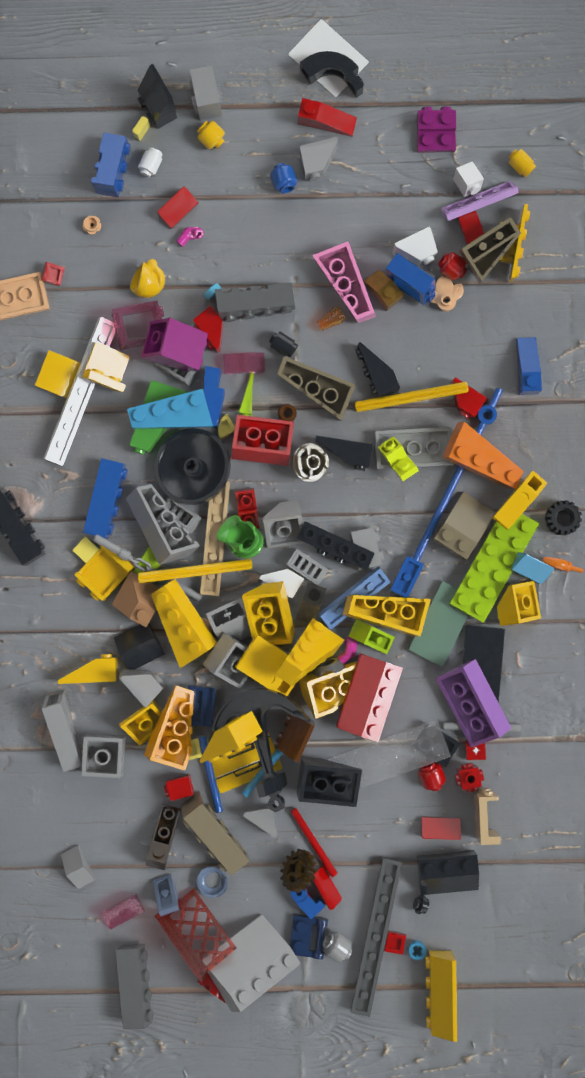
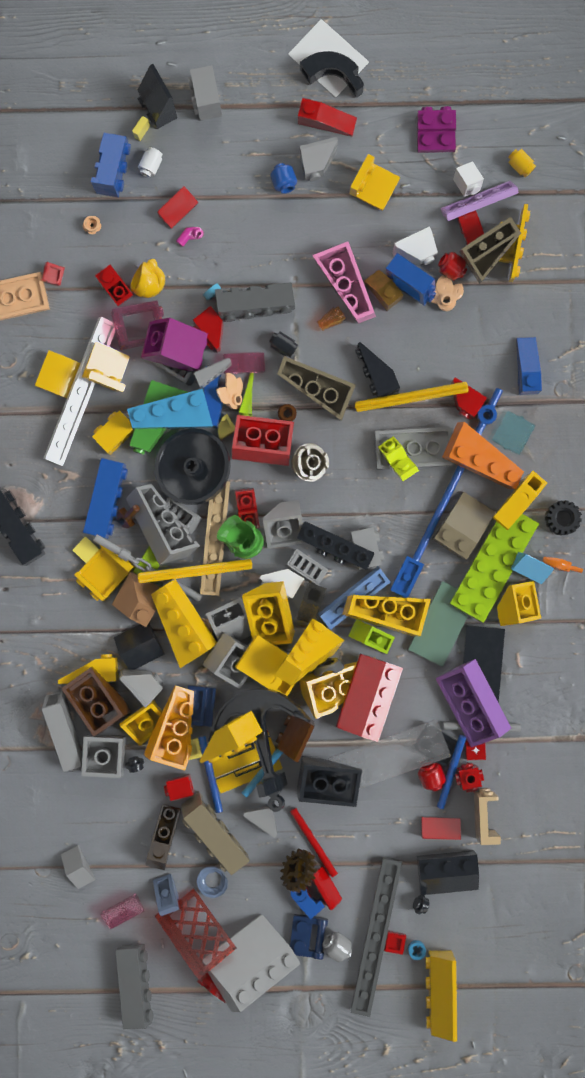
yellow head [197,120,225,149] -> none
black slope [315,435,373,471] -> none
dark pink arm [337,637,358,664] -> none
none -> reddish brown slope [61,667,131,737]
none -> yellow brick [92,410,135,455]
none -> red slope [95,264,133,306]
none -> reddish brown bar [117,505,140,528]
none -> black plate [125,756,144,773]
none -> light grey slope [194,358,232,389]
none -> light nougat plate [216,373,243,409]
none -> yellow bracket [350,154,400,211]
none -> blue bar [437,735,466,809]
none -> clear light blue piece [492,411,536,455]

